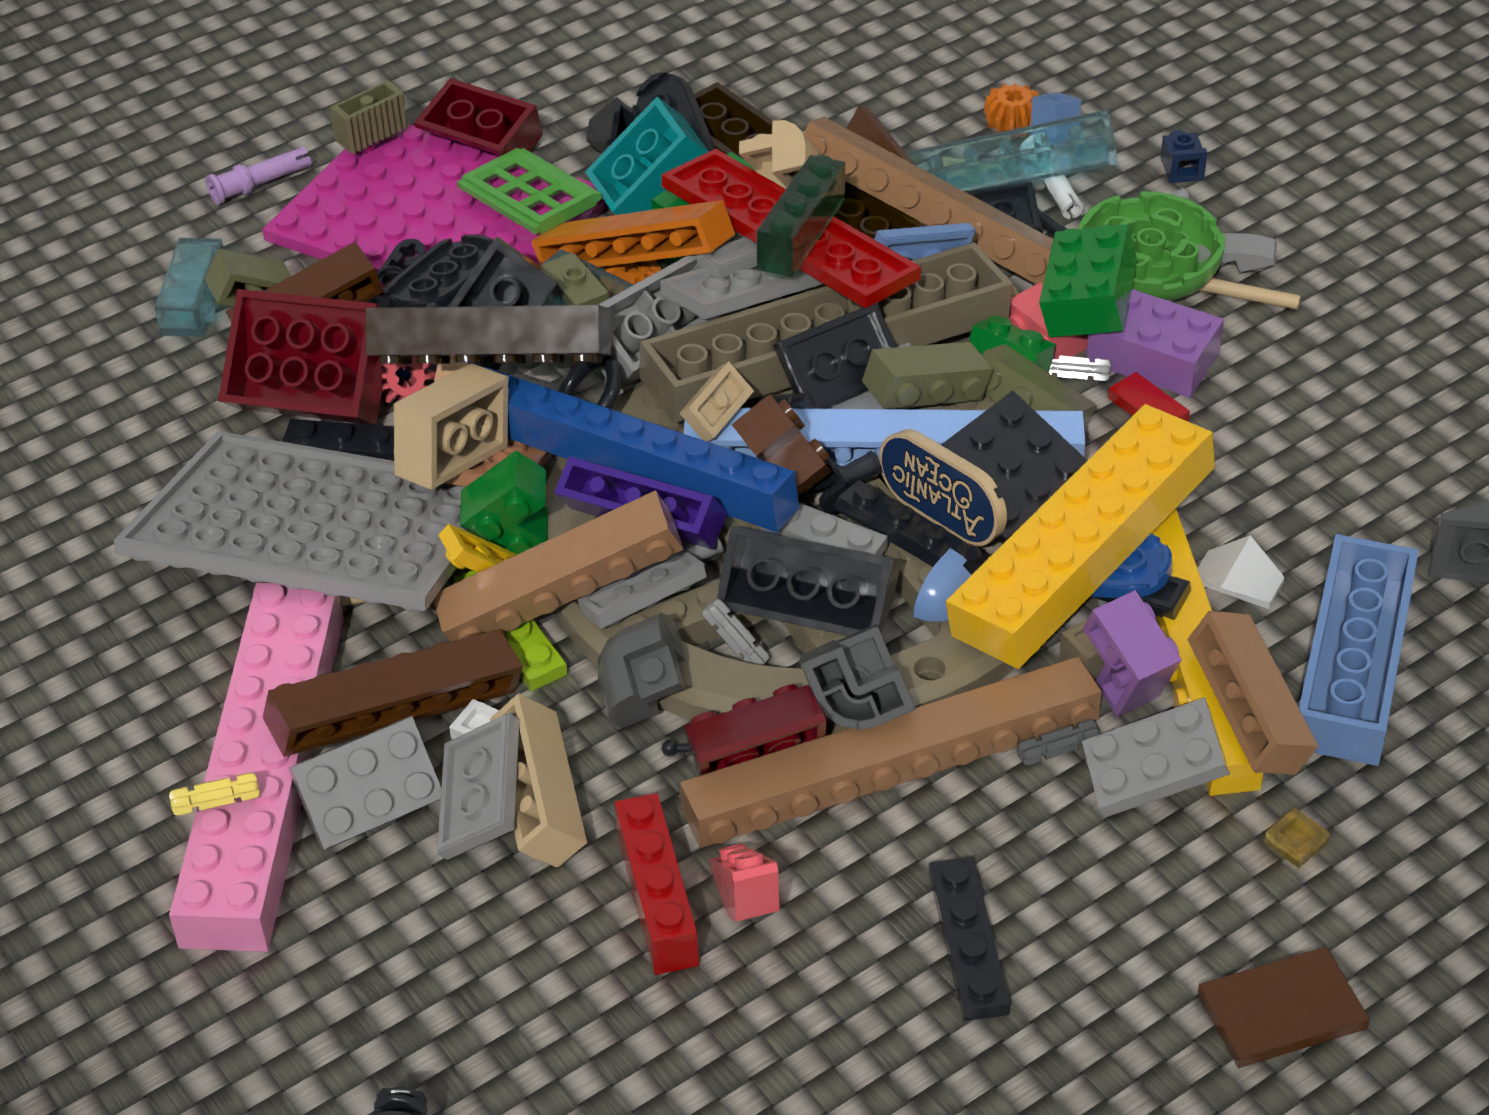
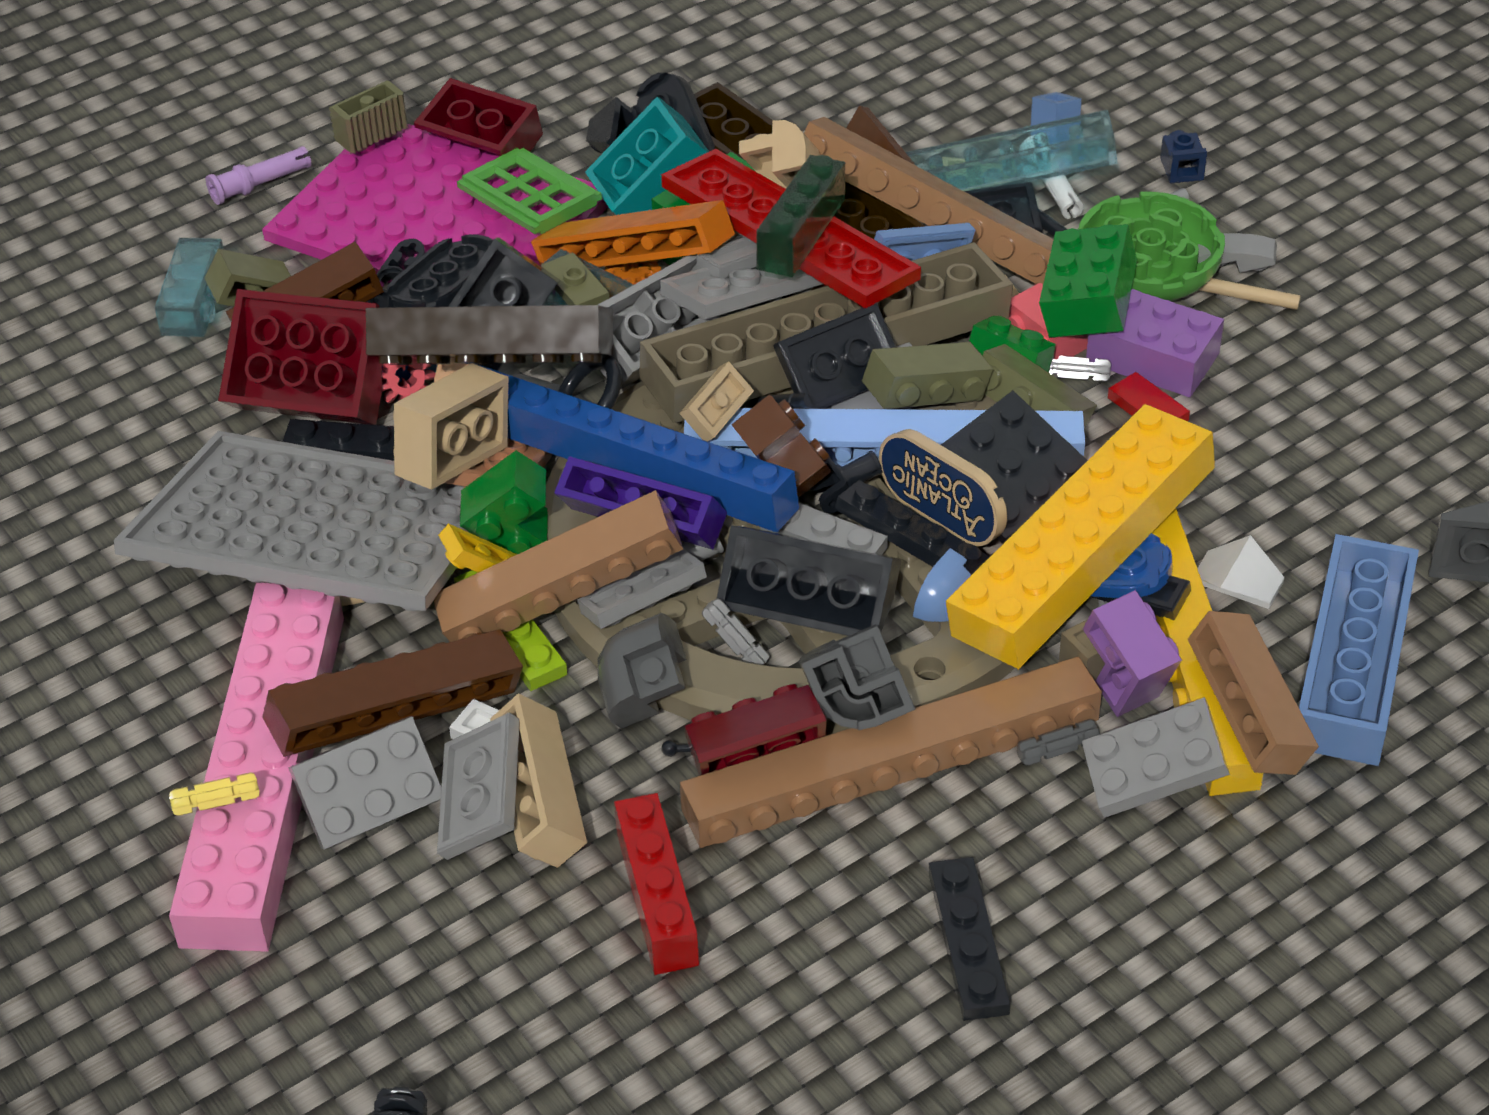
coral slope [709,844,780,922] -> none
orange gear [984,82,1039,137] -> none
reddish brown tile [1197,946,1370,1068] -> none
clear yellow plate [1264,808,1330,868] -> none

